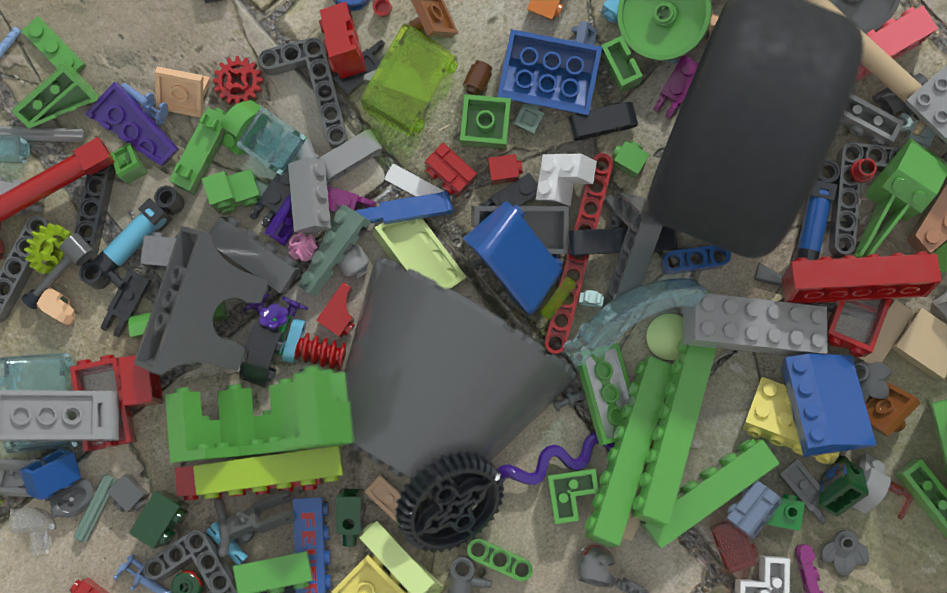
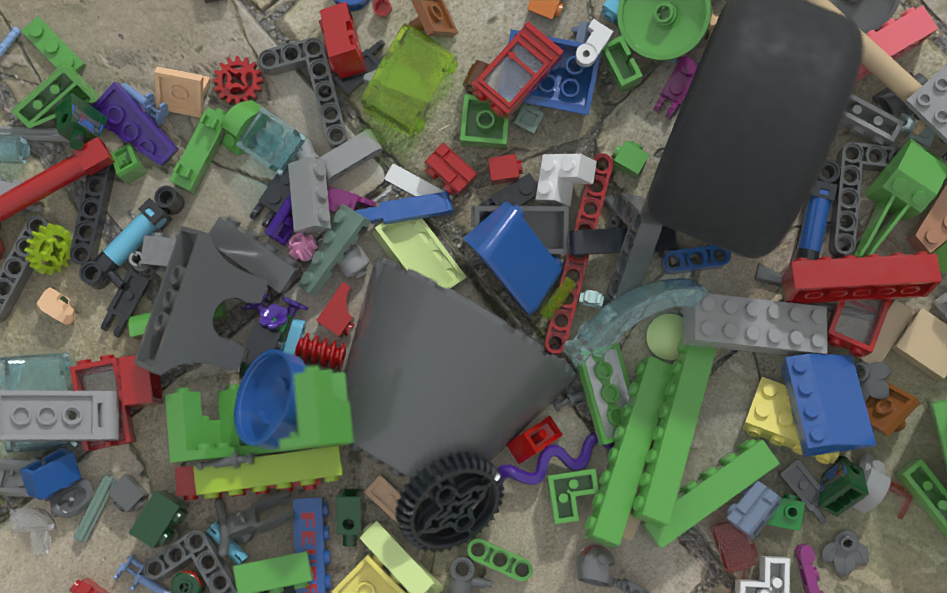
dark grey piece [22,233,94,309] -> none
bright green brick [202,169,262,215] -> none
black beam [568,102,638,141] -> none
red piece [850,158,877,183] -> none
none -> dark green torso [56,93,107,150]
none -> light grey pin [129,251,148,271]
none -> dark grey piece [196,452,255,470]
none -> blue brick [234,349,306,450]
none -> red door [472,21,564,119]
none -> red slope [506,416,563,464]
none -> white leg [575,19,613,67]

